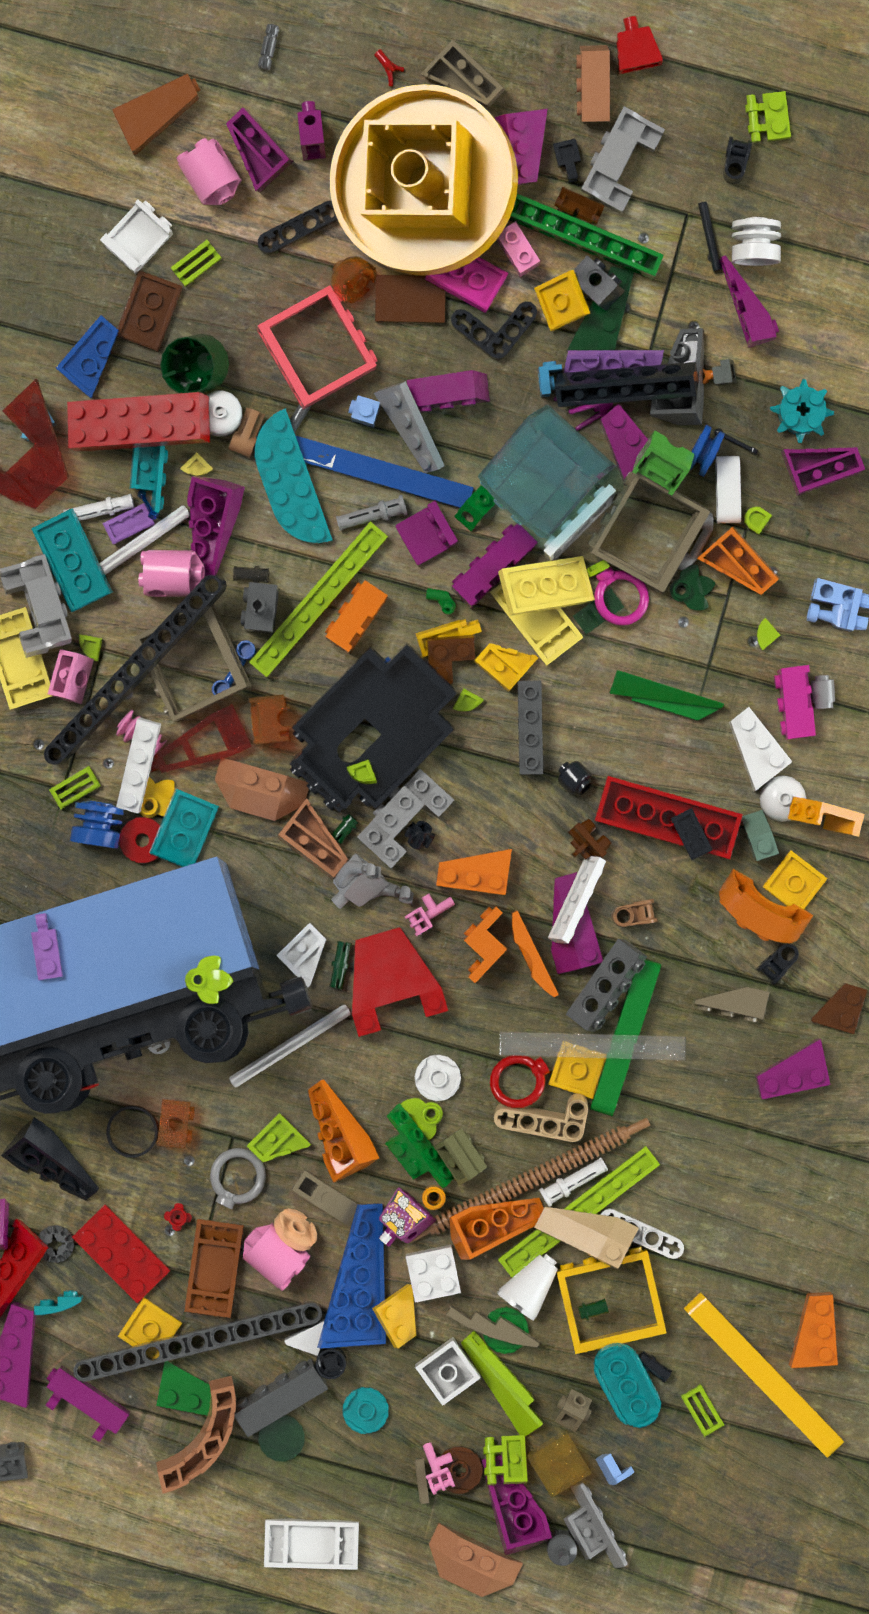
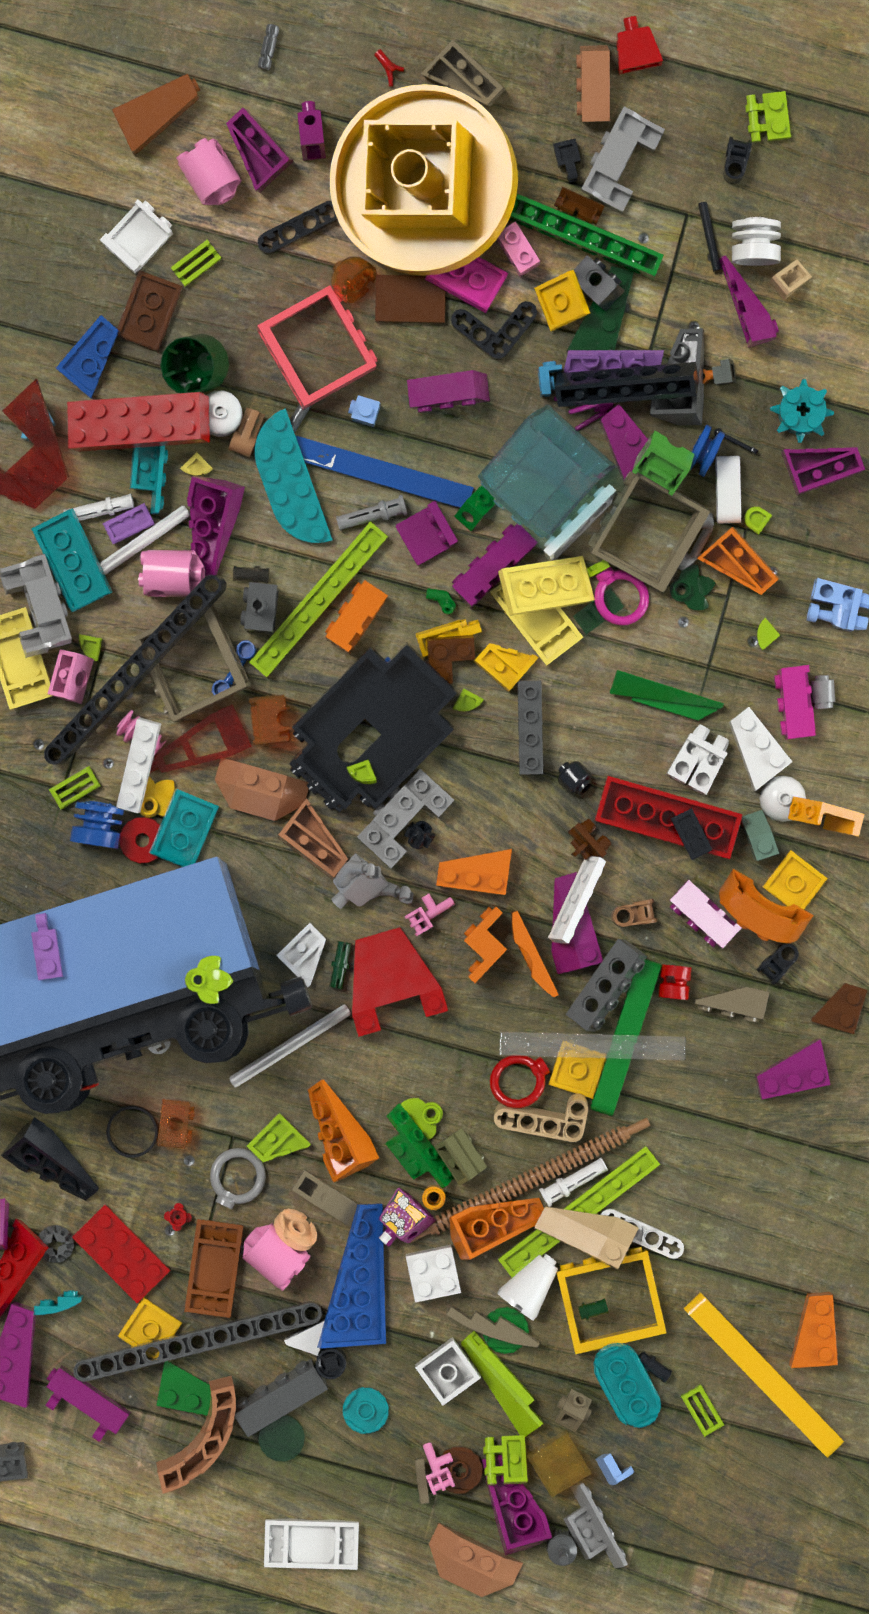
clear blue hinge [137,490,158,520] -> none
dark green pin [331,814,359,844] -> none
yellow wing [372,1284,416,1349] -> none
light grey wing [374,381,445,473] -> none
white tile [415,1054,461,1101] -> none
magenta wedge [494,109,548,185] -> none
none -> red wheel [658,964,692,1000]
none -> white hips [665,724,729,796]
none -> wedge [669,880,742,948]
none -> tan slope [769,259,812,300]

